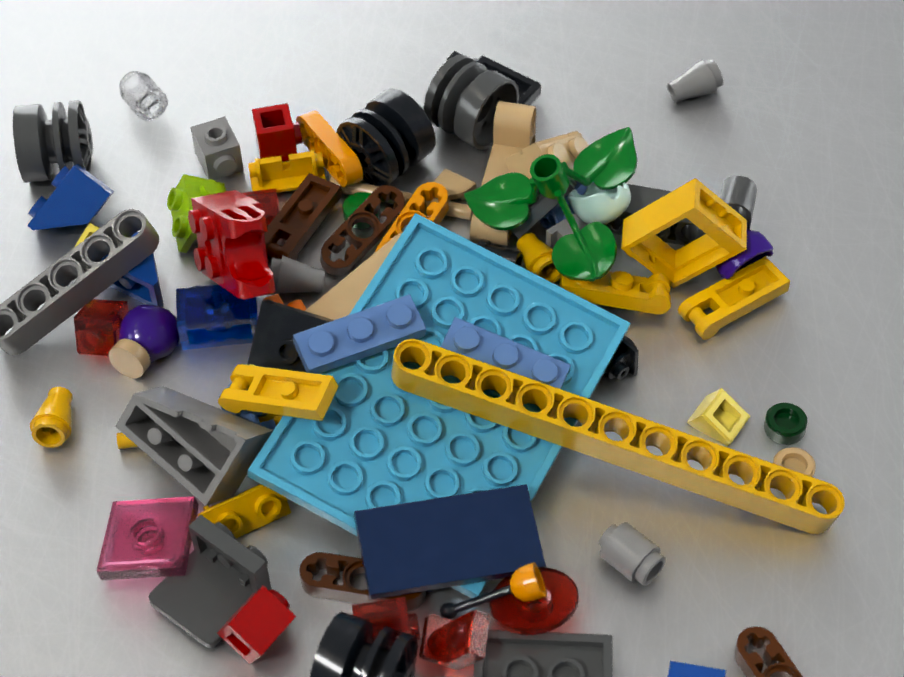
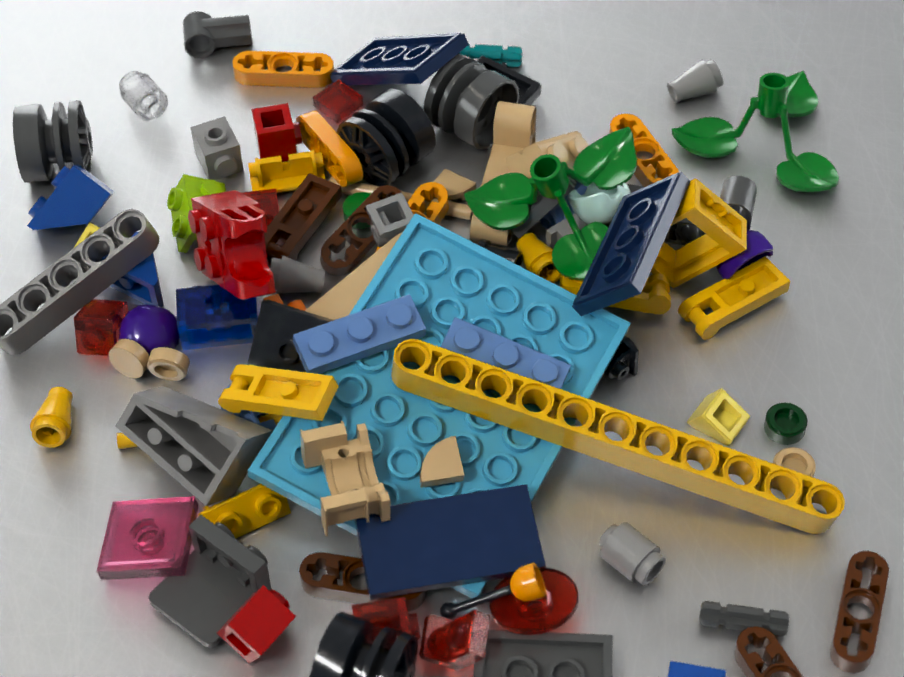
none -> tan tile [147,347,190,381]
none -> dark grey piece [183,11,253,58]
none -> light orange beam [232,51,334,88]
none -> tan piece [300,420,390,537]
none -> clear red tile [313,79,364,124]
none -> dark blue tile [330,33,469,86]
none -> light grey brick [366,192,414,247]
none -> tan tile [420,436,465,488]
none -> teal axle [459,44,522,68]
none -> dark blue tile [572,172,690,316]
none -> light orange beam [609,114,679,187]
none -> green plant [672,71,839,192]
none -> dark grey axle [699,601,789,636]
none -> reddish brown beam [830,551,889,673]

